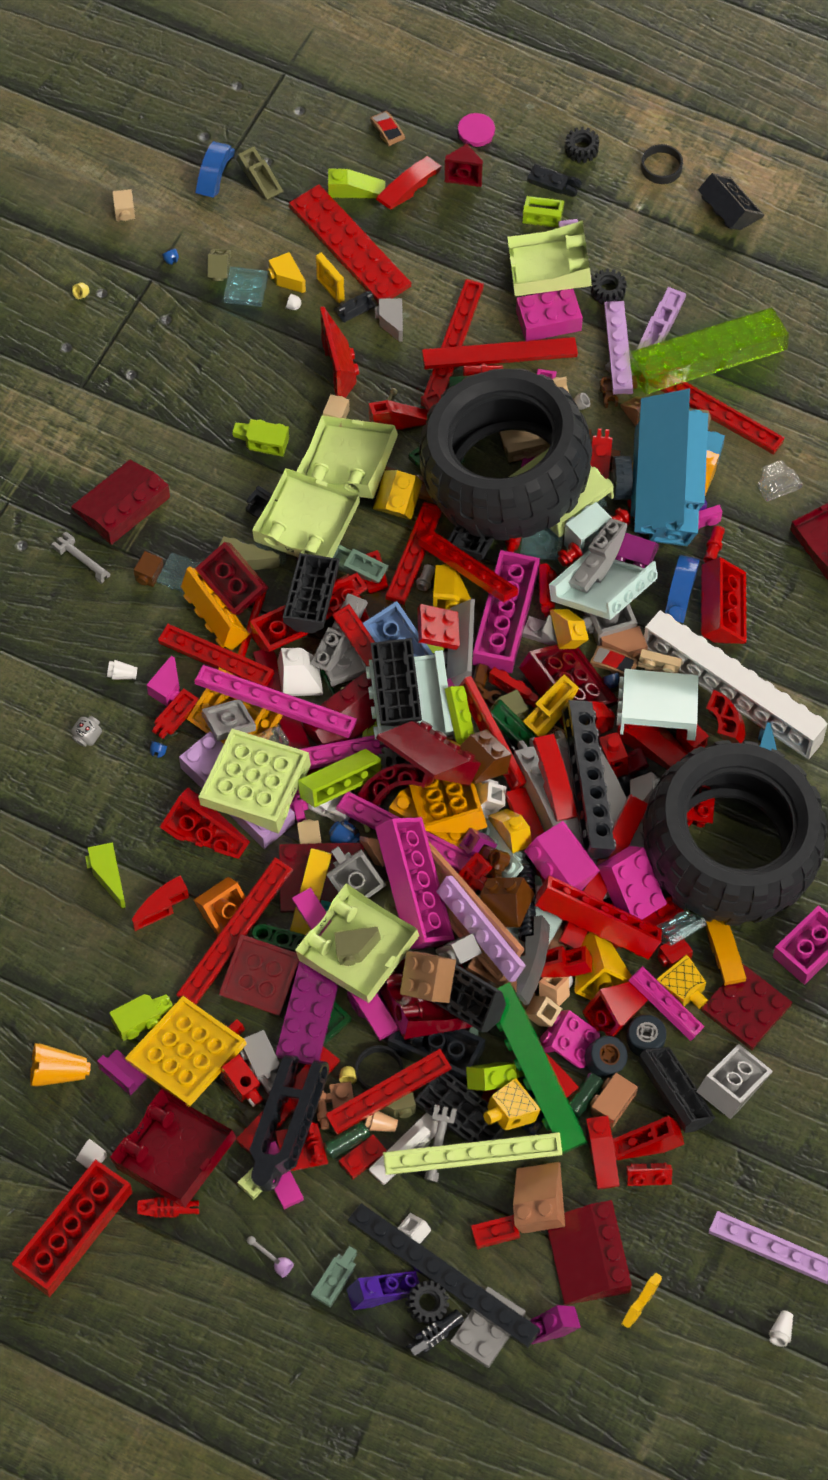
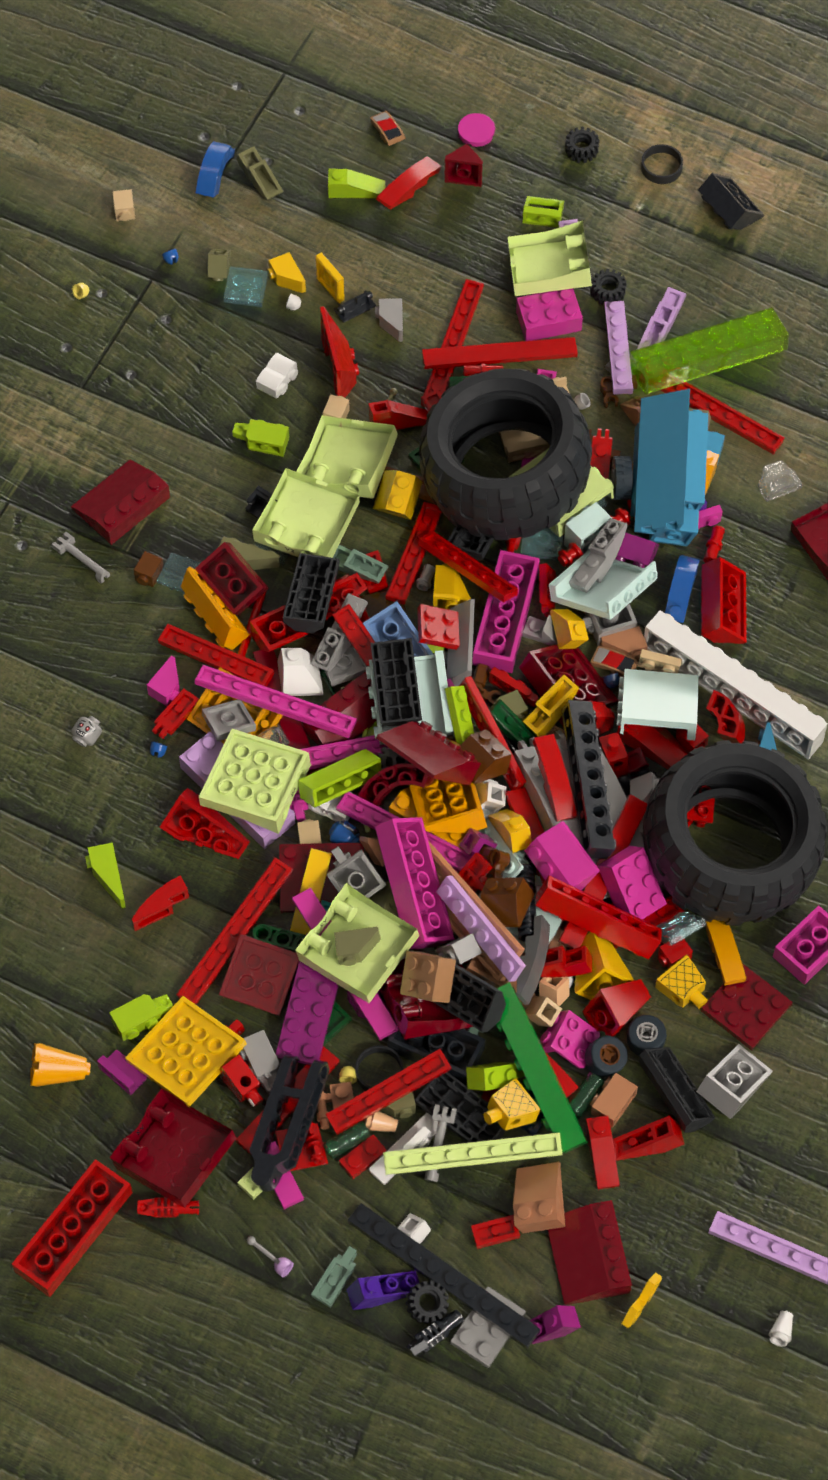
white slope [76,1139,107,1169] -> none
white cone [107,660,137,680] -> none
orange slope [194,877,246,936] -> none
red plate [289,184,411,303] -> none
black hinge [527,164,582,197] -> none
red hinge [626,1162,672,1186] -> none
dark pink tile [628,966,704,1041] -> none
none -> white brick [256,353,298,399]

